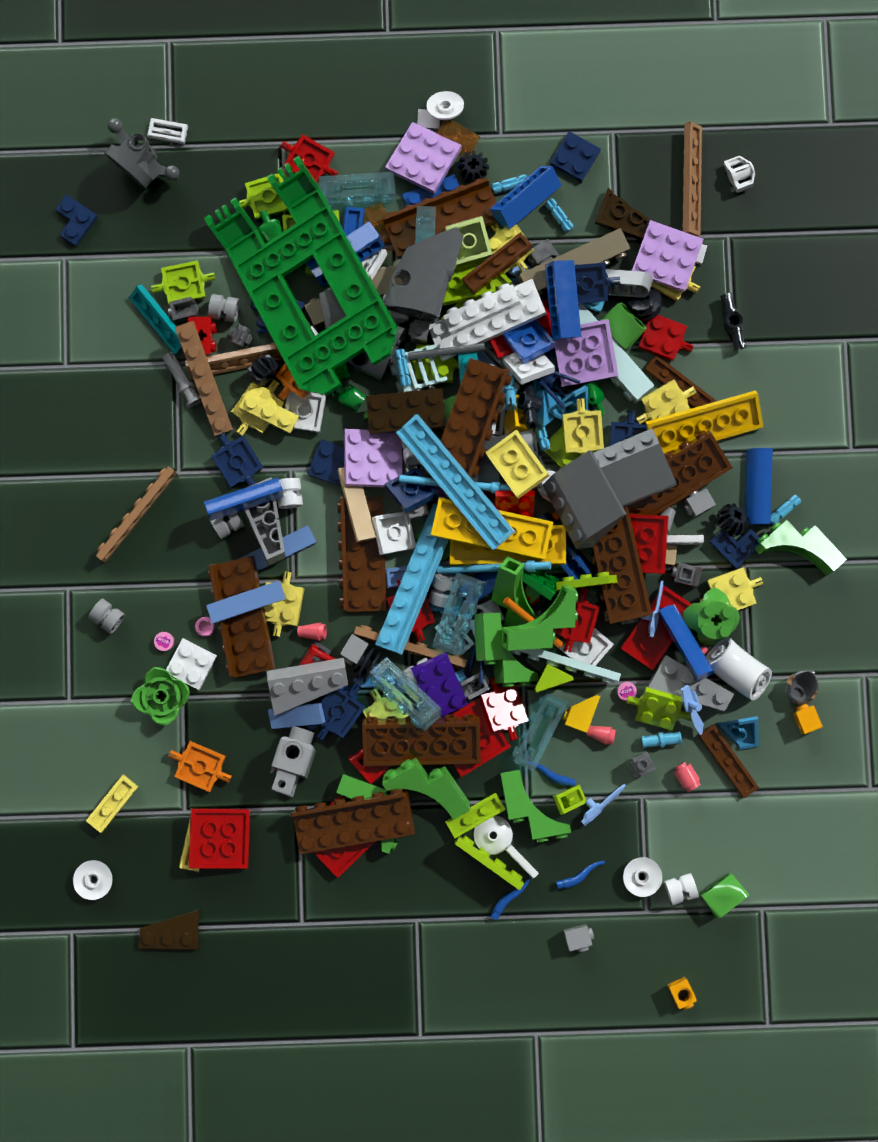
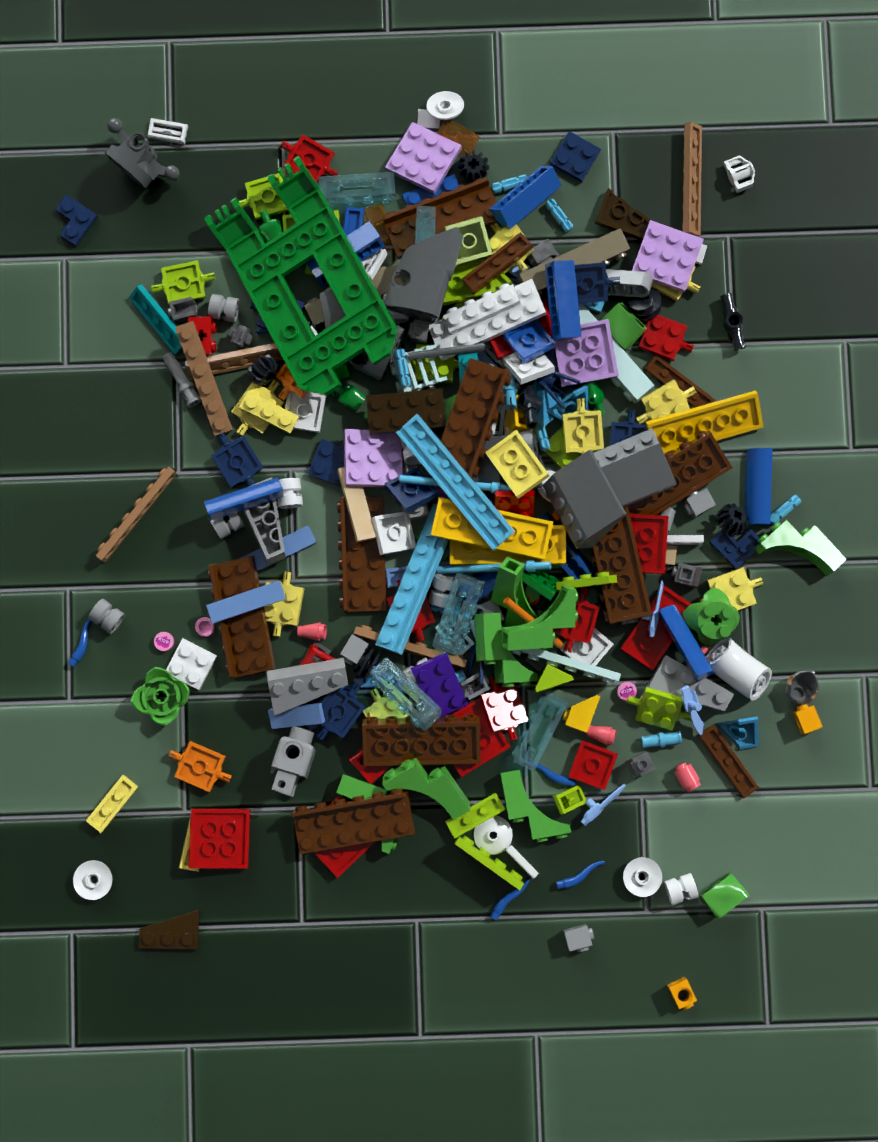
none -> blue animal [68,619,91,667]
none -> red plate [568,740,618,790]

